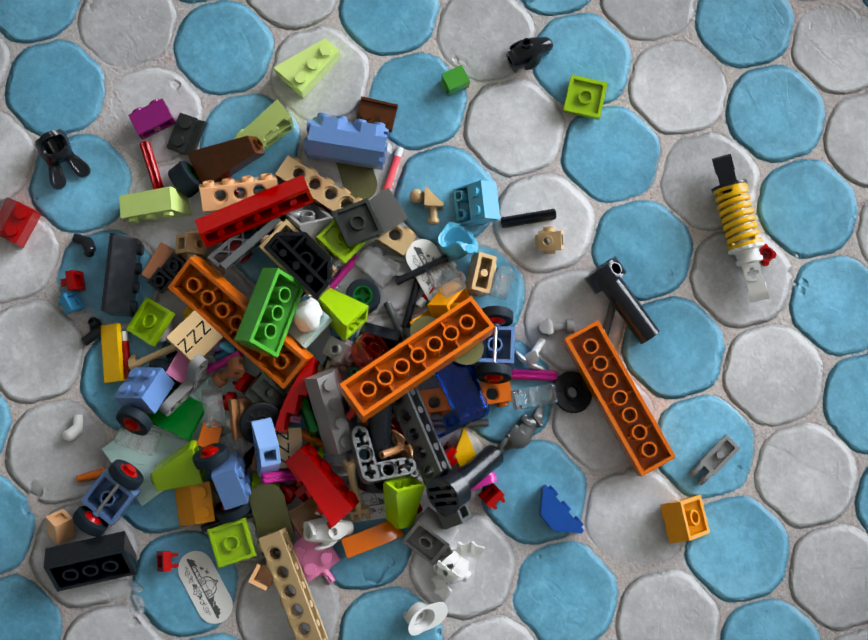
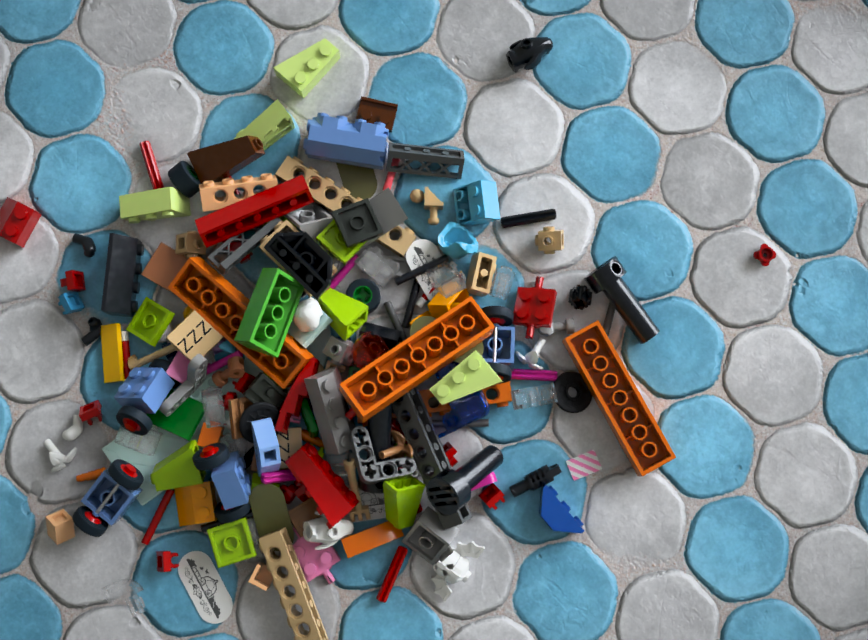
black piece [35,129,91,190] -> none
black brick [43,531,137,592] -> none
magenta brick [128,98,176,140] -> none
black slope [147,252,187,294] -> none
pearl dark grey plate [166,113,207,155] -> none
white piece [403,602,448,636] -> none
bright green brick [440,65,470,96] -> none
yellow slope [454,428,476,467] -> none
dark grey animal [497,406,543,453] -> none
lime plate [563,75,608,120] -> none
light orange slope [661,495,710,543] -> none
light grey hinge [689,434,740,485] -> none
piece [711,153,770,303] -> none
none -> white plant [43,439,77,472]
none -> red tile [79,400,103,426]
none -> red bar [141,489,174,545]
none -> red axle [376,546,408,603]
none -> dark grey fence [386,142,465,179]
none -> yellowish green wedge [429,350,503,405]
none -> black hinge [509,464,562,498]
none -> red plate [513,276,557,339]
none -> sticker [566,450,602,481]
none -> black gear [568,285,592,310]

